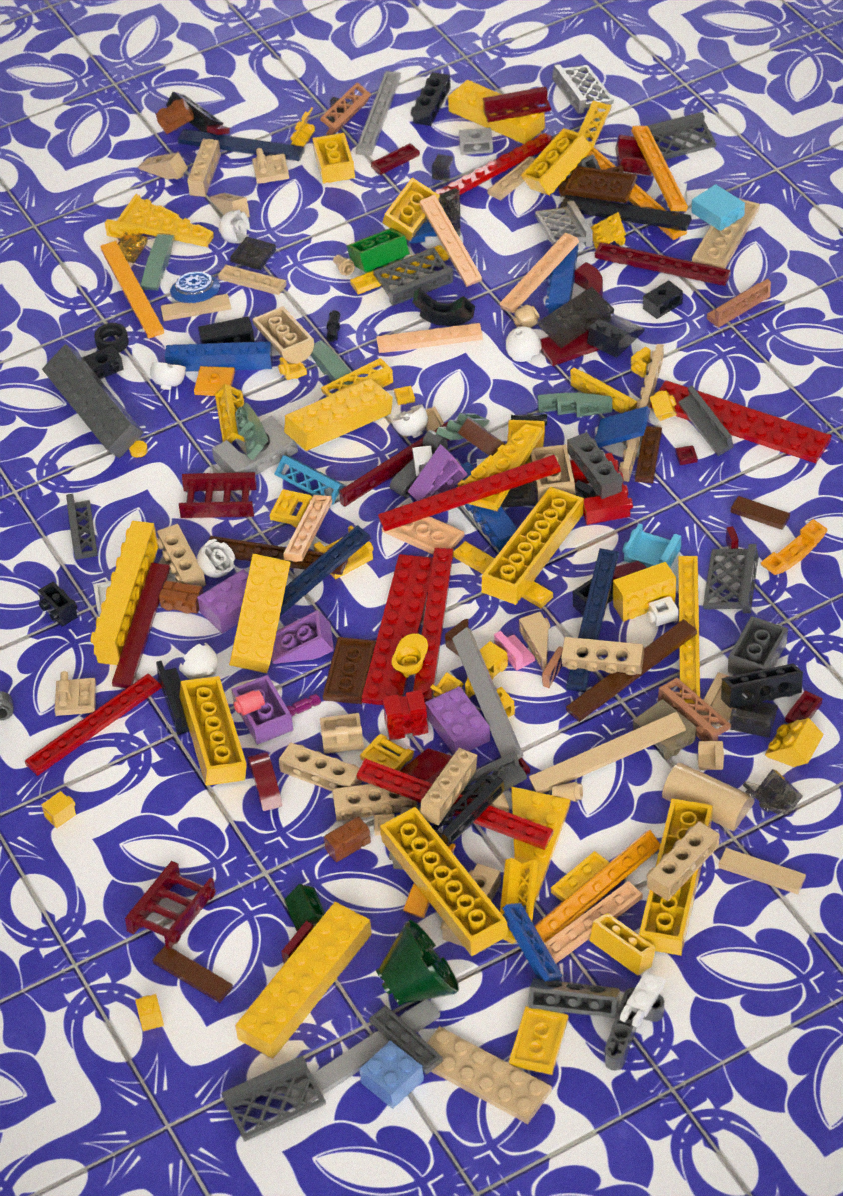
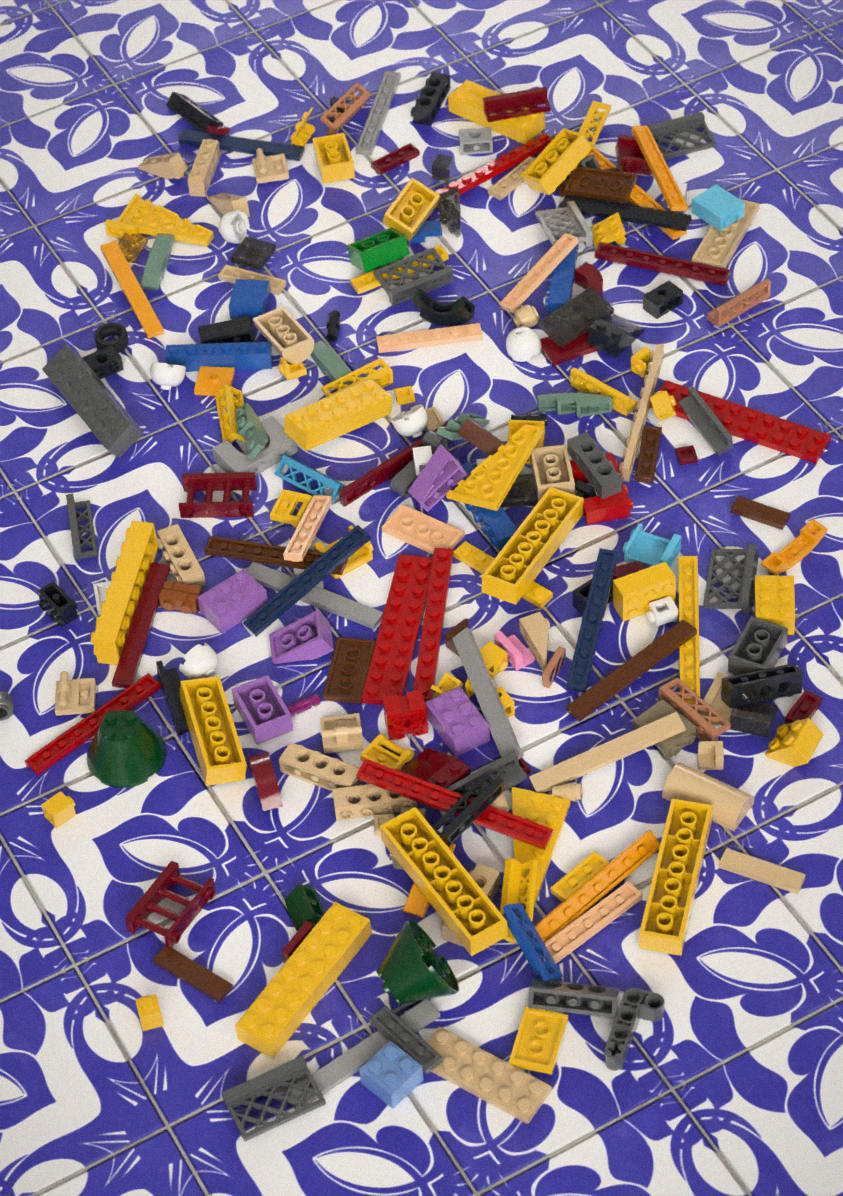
yellow tile [129,441,148,458] -> none
dark orange brick [156,98,194,134] -> none
tan tile [161,294,231,321] -> none
blue piece [170,272,221,303] -> none
white cylinder [197,539,235,578] -> none
yellow brick [229,554,290,673] -> none
coral brick [233,690,265,716] -> none
dark orange brick [324,816,371,862] -> none
tan cone [333,255,355,275] -> none
red plate [378,455,561,532] -> none
yellow piece [392,634,428,678] -> none
light nougat plate [419,195,482,287] -> none
tan brick [420,748,477,825] -> none
light grey fence [552,64,614,114] -> none
tan brick [561,637,644,675] -> none
yellow brick [589,913,656,976] -> none
blue tile [595,406,650,448] -> none
white hinge [620,971,665,1027] -> none
tan brick [647,822,719,901] -> none
dark red tile [726,526,739,549] -> none
clear smoke bracket [743,769,803,815] -> none
none -> dark green cone [86,711,166,788]
none -> blue brick [228,279,271,320]
none -> light grey tile [246,561,383,629]
none -> yellow brick [754,575,795,635]

